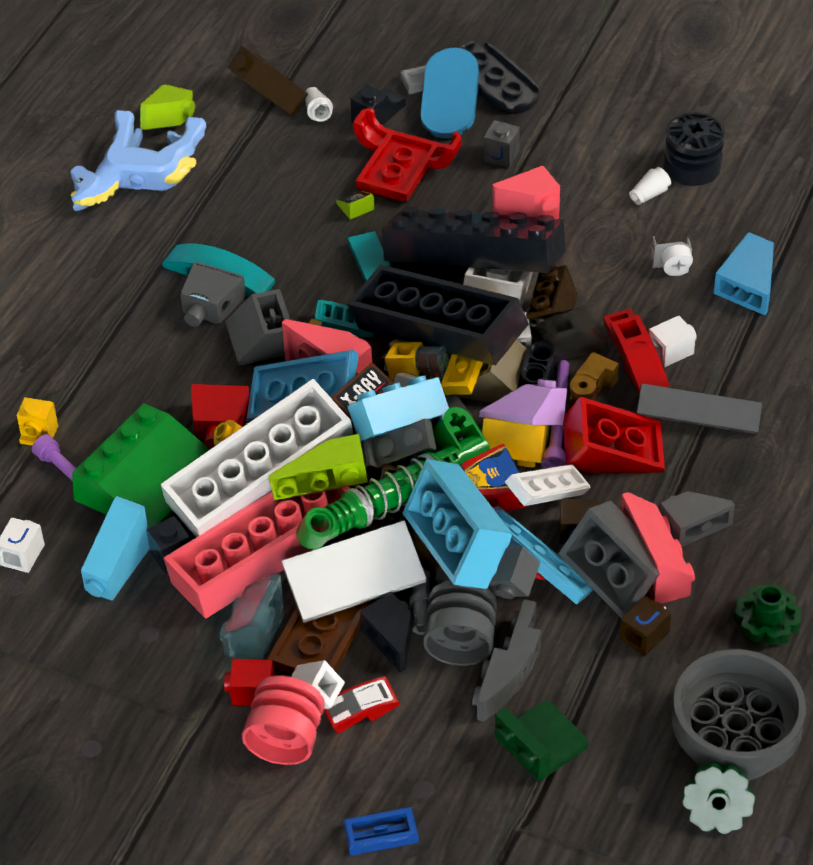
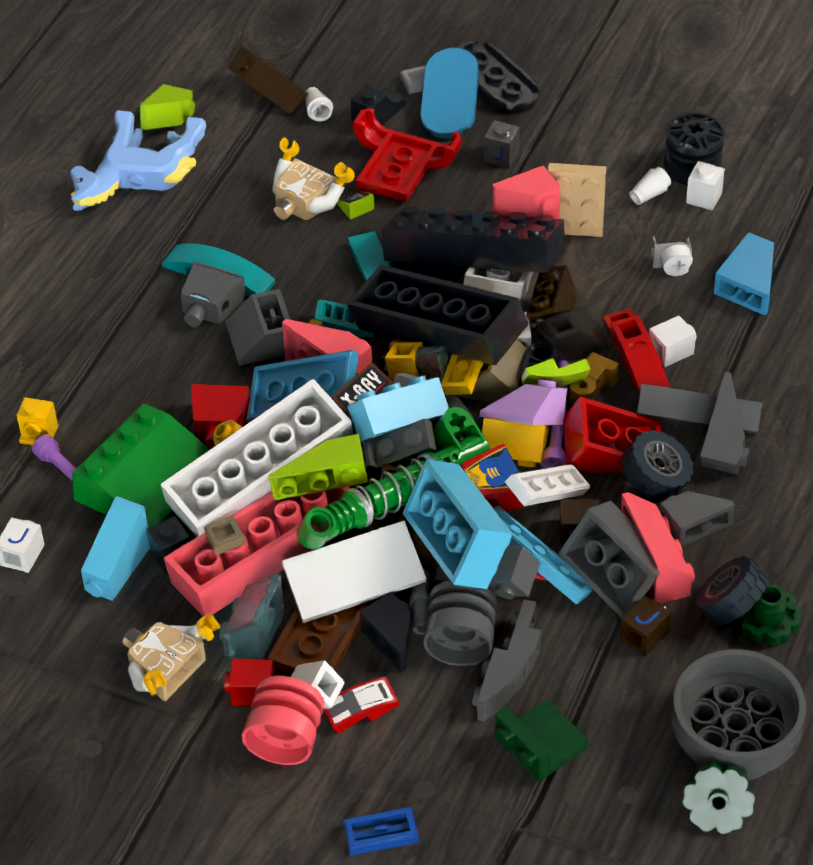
none -> torso [123,614,221,702]
none -> dark tan tile [203,516,246,556]
none -> torso [272,137,355,220]
none -> lime slope [521,358,591,386]
none -> tan plate [548,163,606,237]
none -> black wheel [621,430,694,501]
none -> white brick [686,161,724,211]
none -> black wheel [695,556,768,626]
none -> dark grey slope [700,372,750,475]

